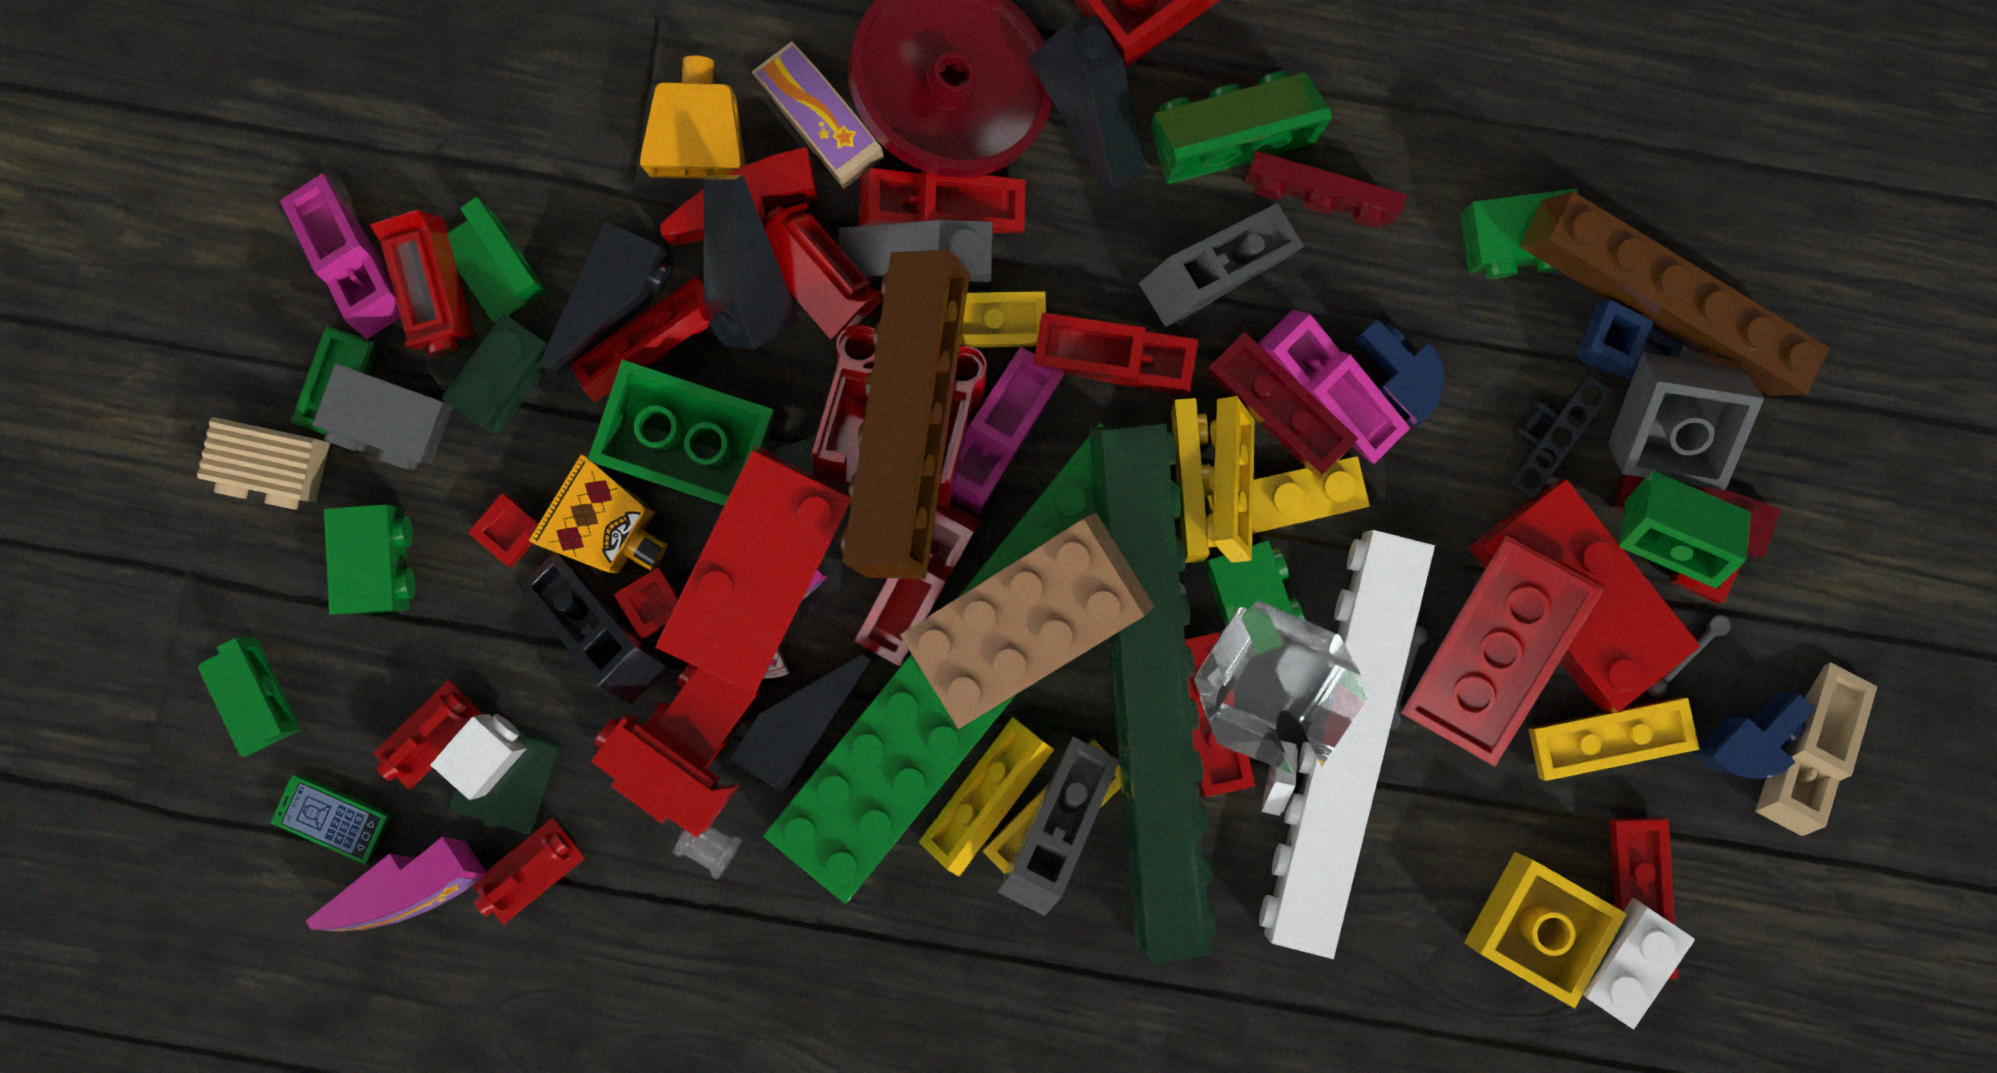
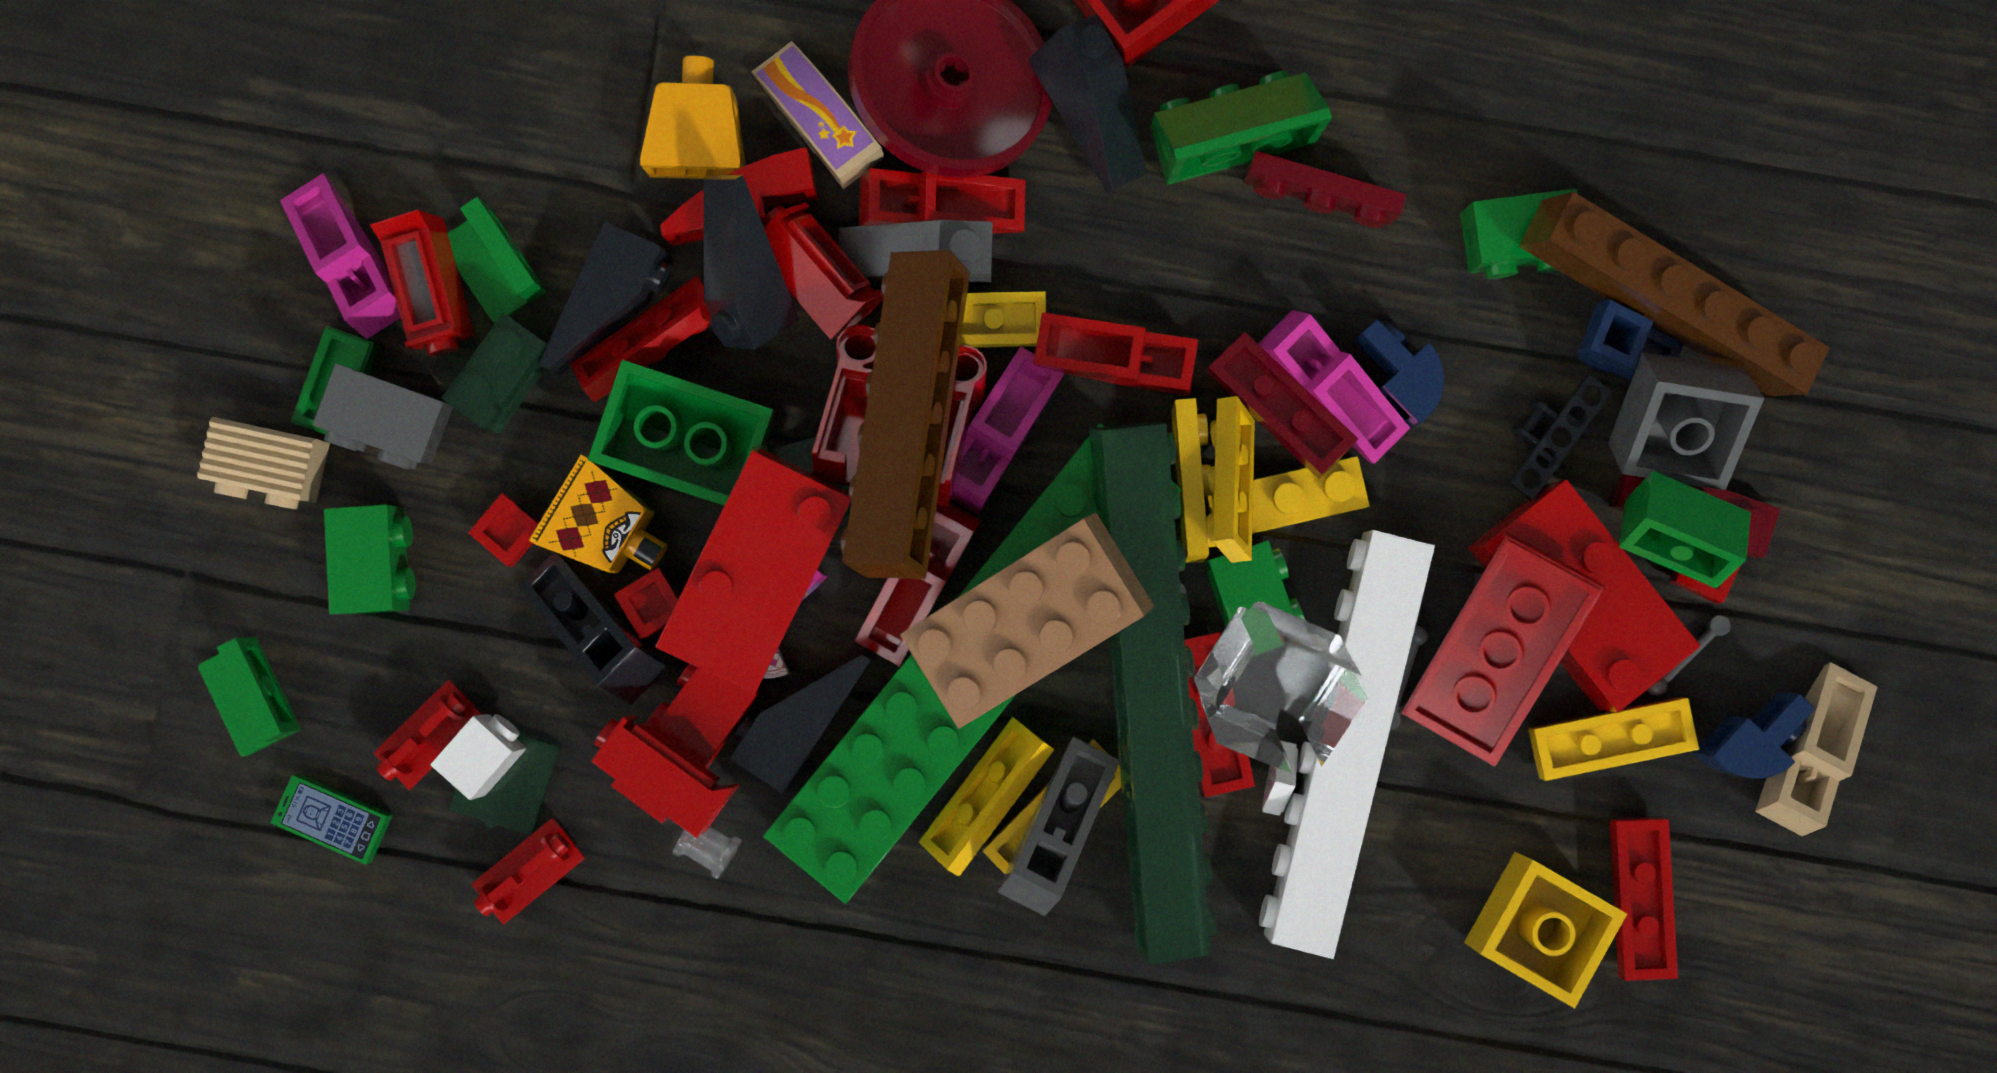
dark pink slope [306,837,488,932] -> none
dark grey slope [1139,203,1304,327] -> none
white brick [1583,898,1695,1030] -> none

